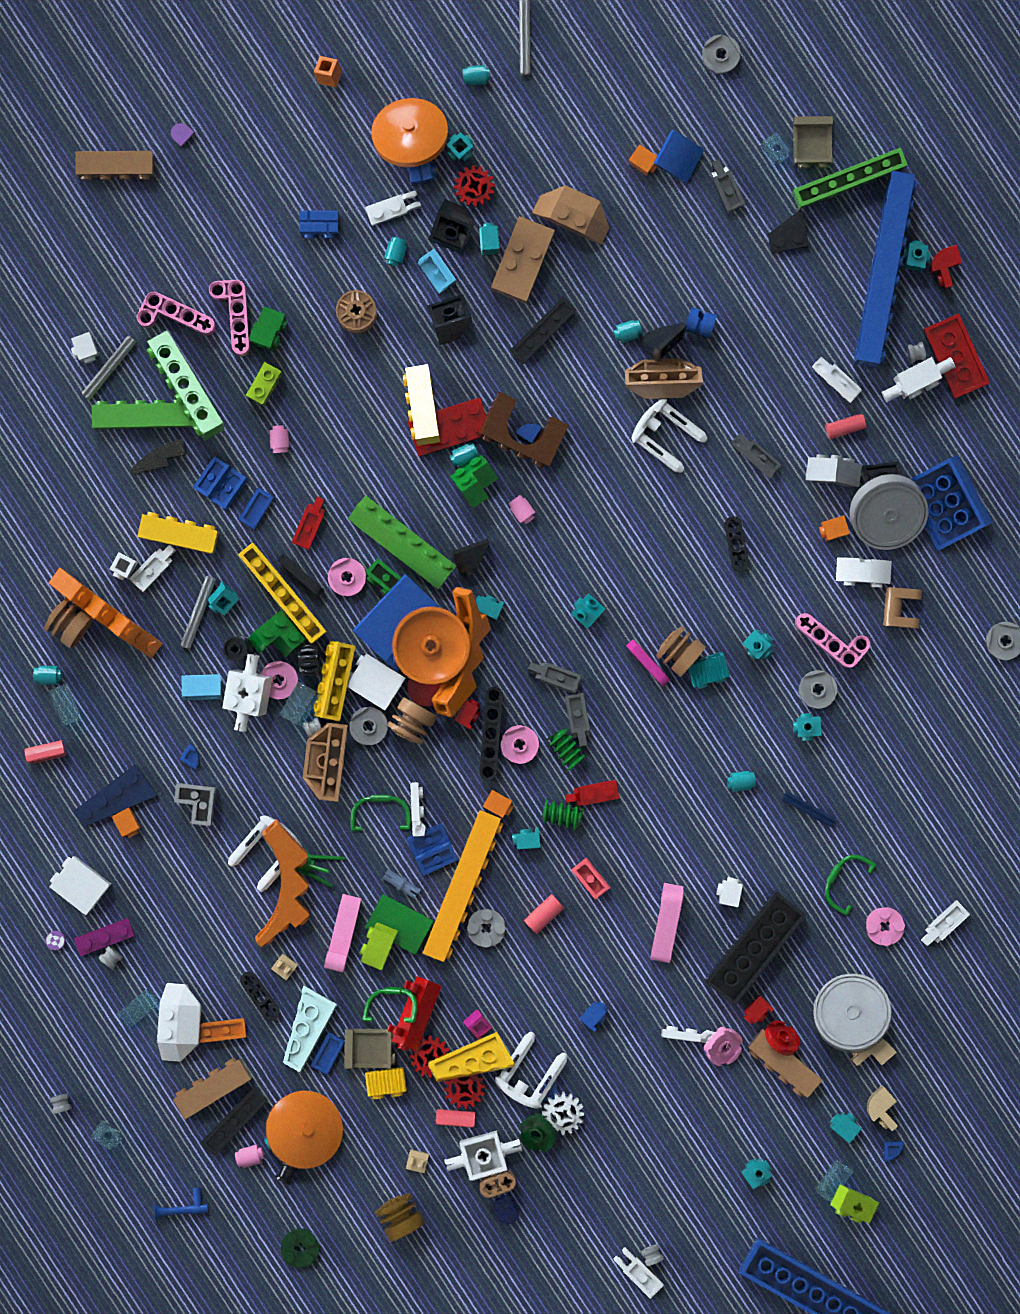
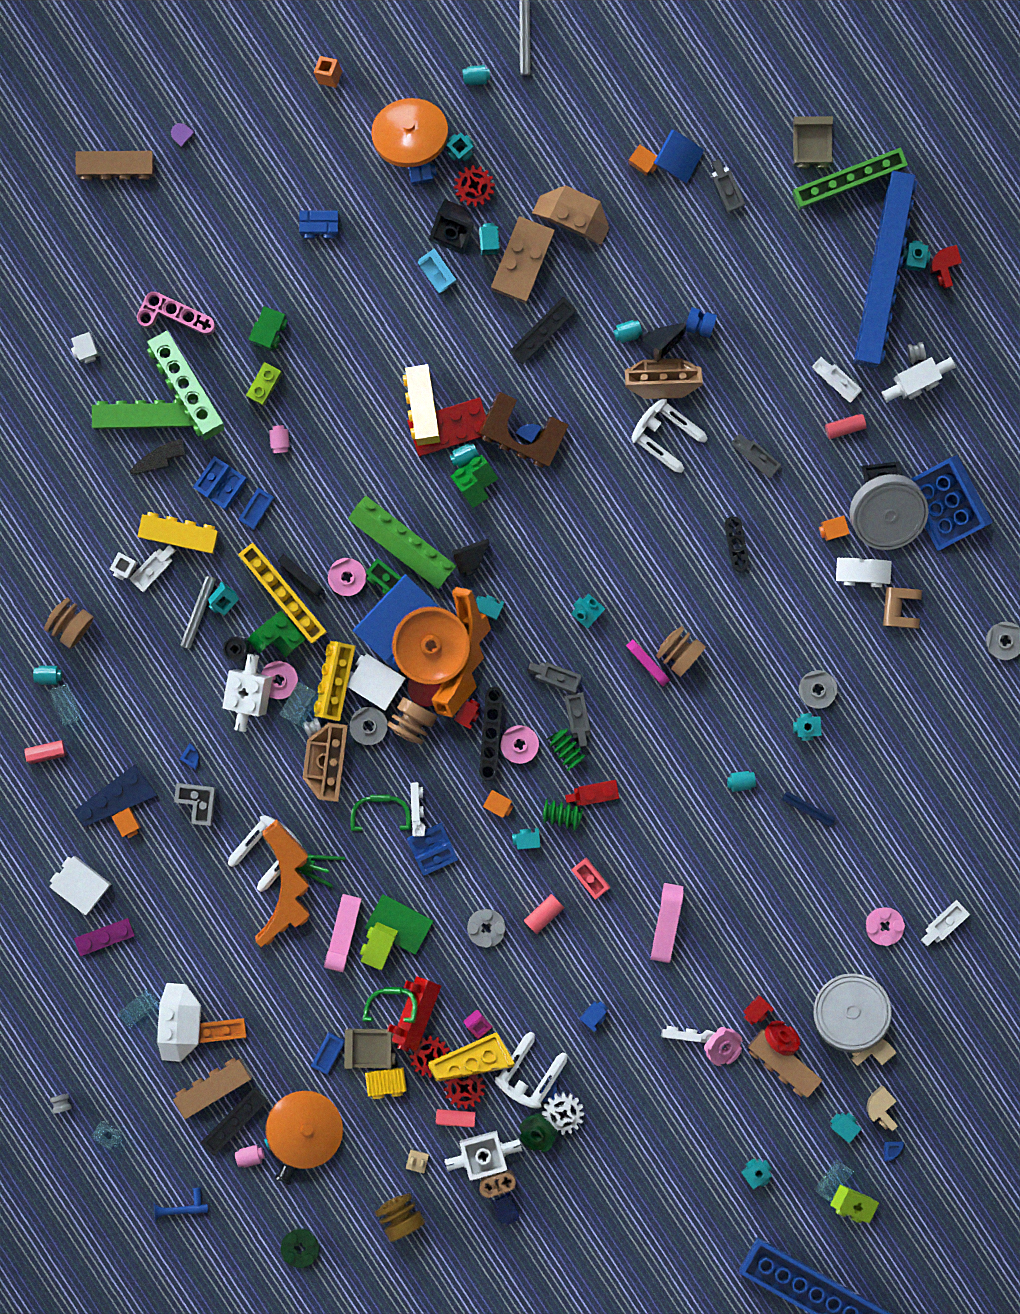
medium lavender tile [46,931,66,950] -> none
orange arch [48,568,163,659] -> none
light grey axle [82,336,136,400] -> none
light grey wheel [99,946,123,970] -> none
medium azure hinge [182,674,222,700] -> none
bright pink beam [209,280,250,356] -> none
black beam [240,971,280,1021] -> none
tan tile [271,953,298,980] -> none
light aqua wing [283,986,338,1072] -> none
red hinge [291,496,325,550] -> none
black gear [298,644,320,677] -> none
medium nougat wheel [336,290,377,334] -> none
white hinge [365,191,421,226] -> none
sand blue pin [382,868,421,899] -> none
teal brick [384,237,407,267] -> none
light orange brick [423,810,503,962] -> none
black slope [427,294,472,345] -> none
bright pink brick [509,495,536,524] -> none
white hinge [614,1248,664,1299] -> none
light grey wheel [641,1244,664,1266] -> none
teal brick [687,652,730,689] -> none
light grey plate [702,35,740,74] -> none
black brick [703,890,806,1006] -> none
white brick [716,877,743,907] -> none
teal brick [742,630,775,660] -> none
clear light blue brick [760,132,790,164] -> none
black wing [767,210,809,254] -> none
bright pink beam [795,613,870,668] -> none
light grey brick [805,454,862,487] -> none
green piece [825,855,876,916] -> none
red plate [923,313,990,399] -> none

